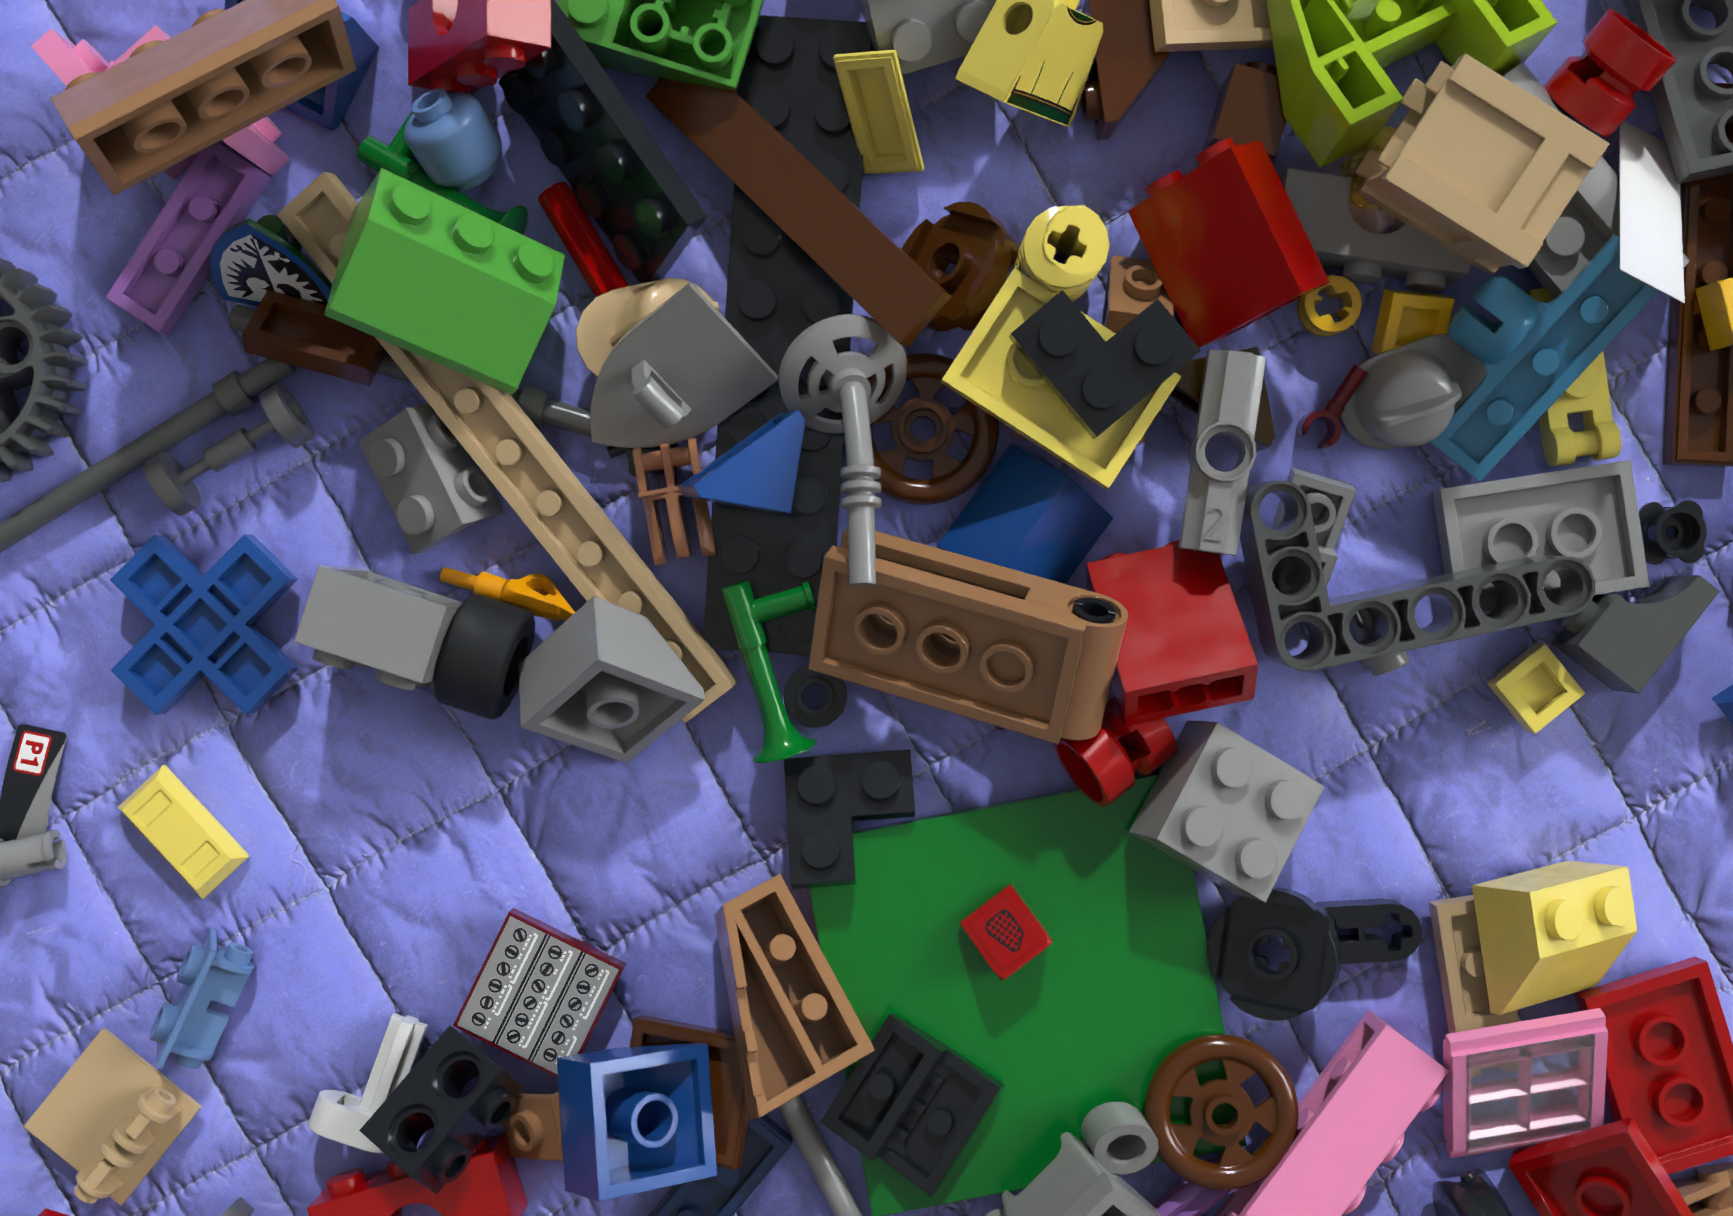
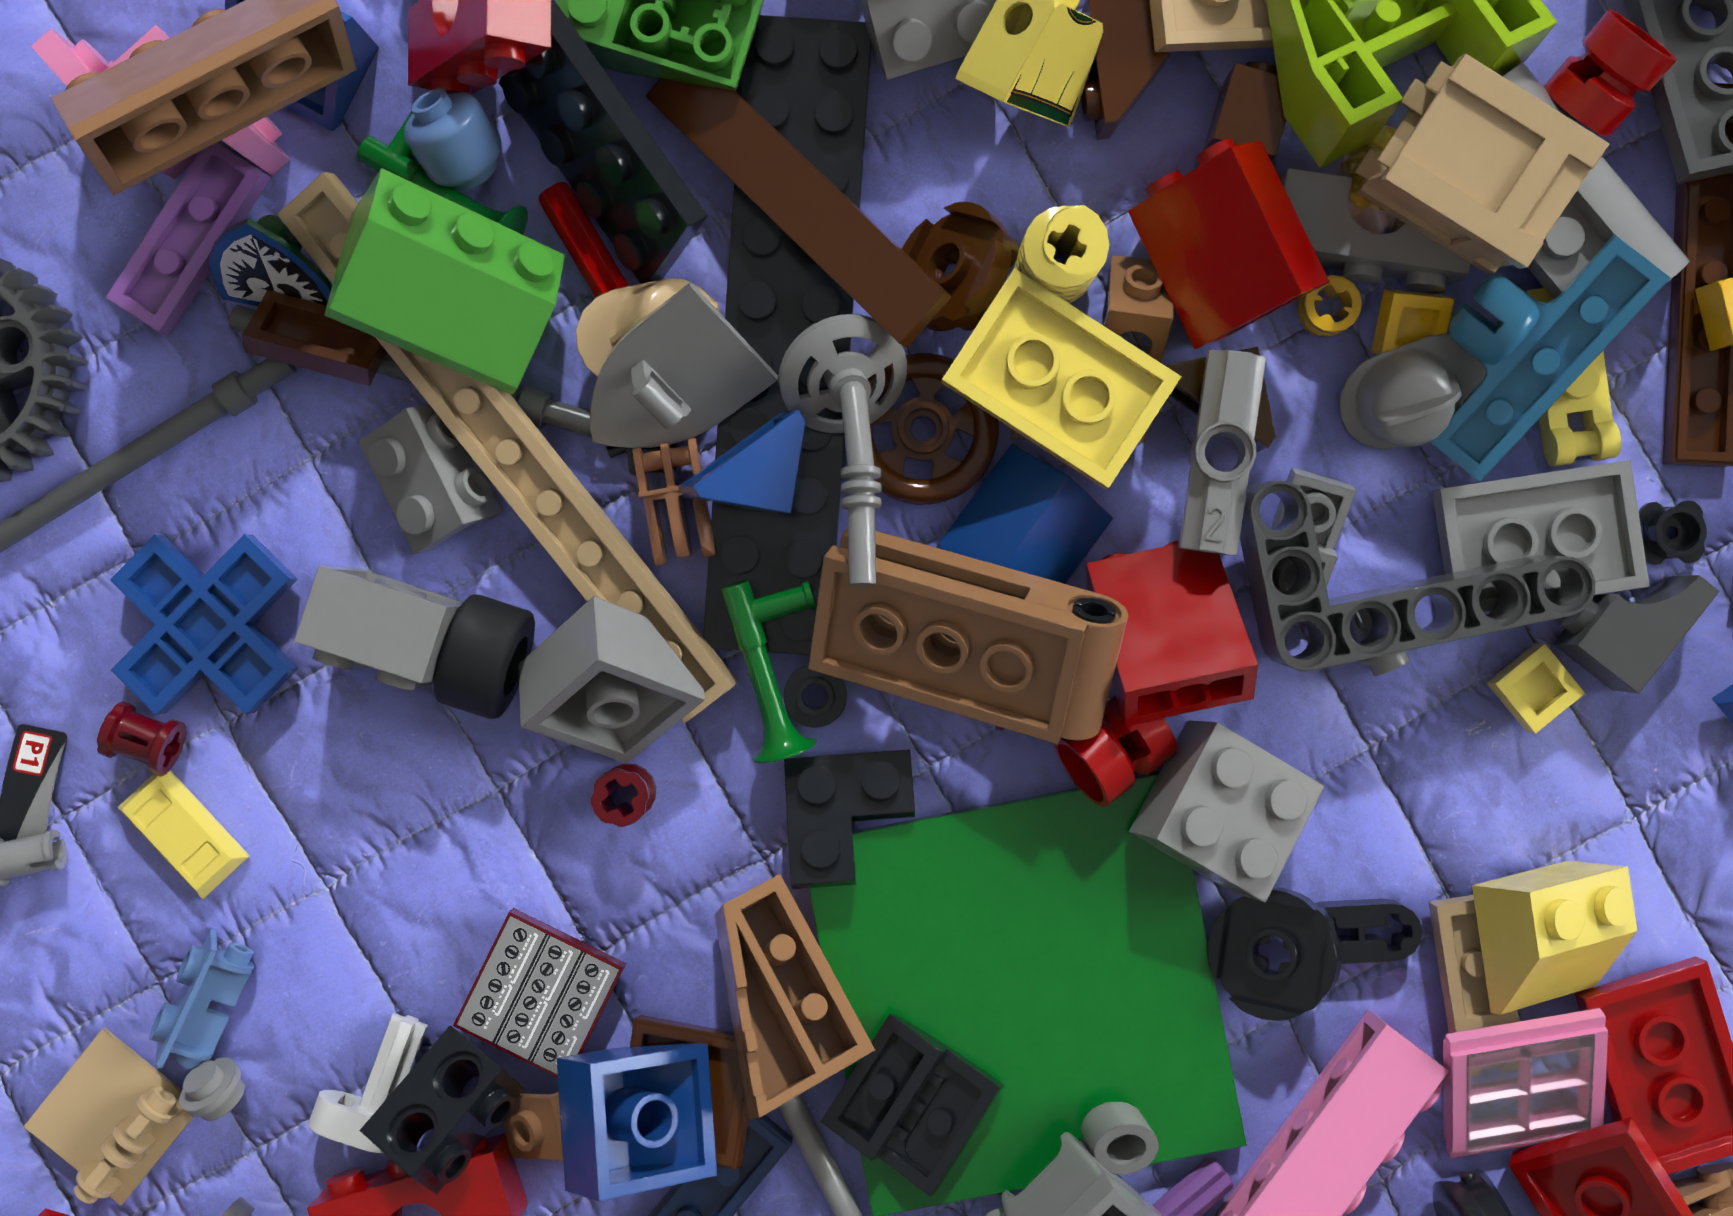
flat silver wheel [144,383,314,516] -> none
light orange hand [440,567,575,622] -> none
light yellow tile [833,50,924,174] -> none
red slope [960,884,1053,981] -> none
black plate [1009,290,1201,439] -> none
reddish brown plate [1144,1034,1299,1190] -> none
dark red hand [1296,364,1368,449] -> none
white sticker [1619,120,1685,303] -> none
none -> dark red bush [97,701,187,776]
none -> light grey plate [179,1057,245,1121]
none -> dark red bush [591,763,657,827]

